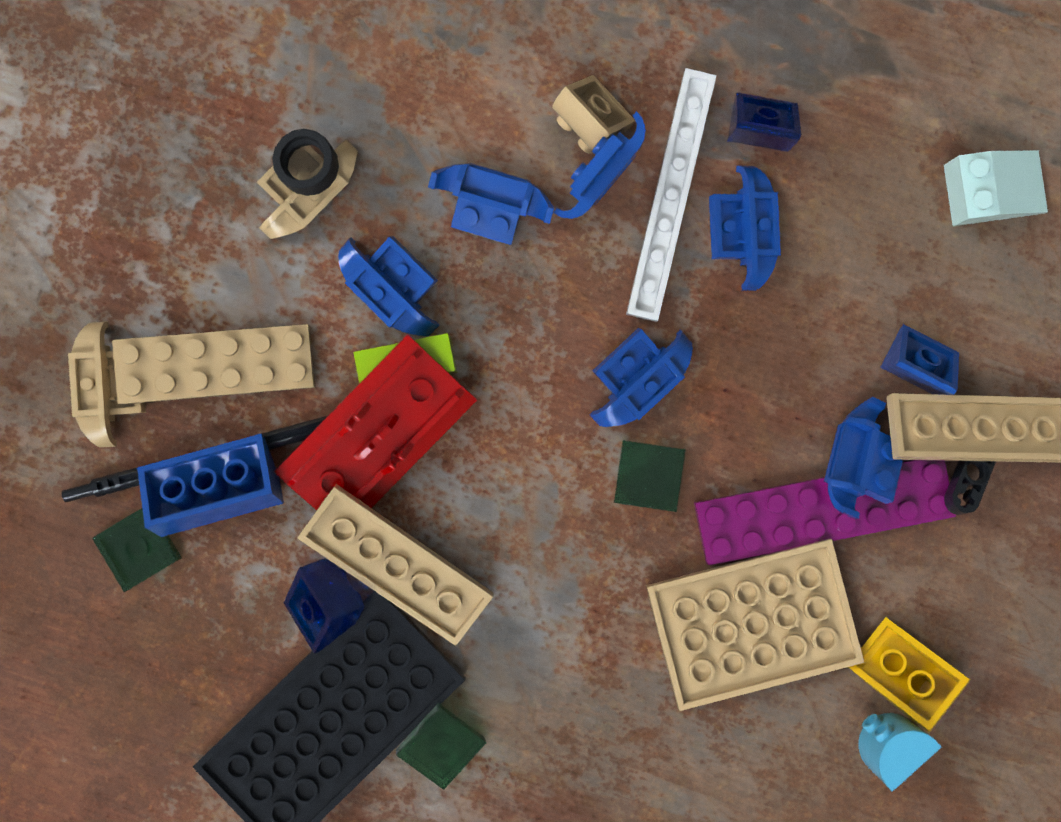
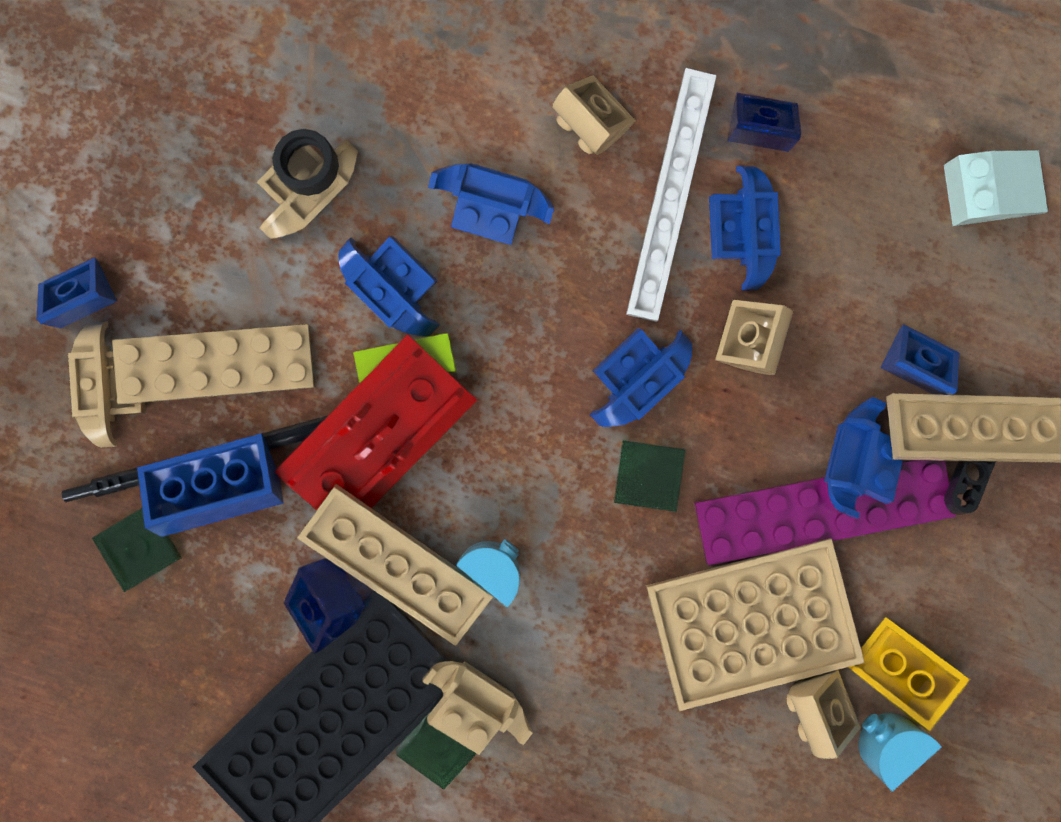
blue plate [553,111,646,219] -> none
none -> blue slope [37,257,117,328]
none -> tan plate [423,661,533,755]
none -> medium azure brick [456,539,520,608]
none -> tan brick [715,300,793,375]
none -> tan brick [787,670,861,759]

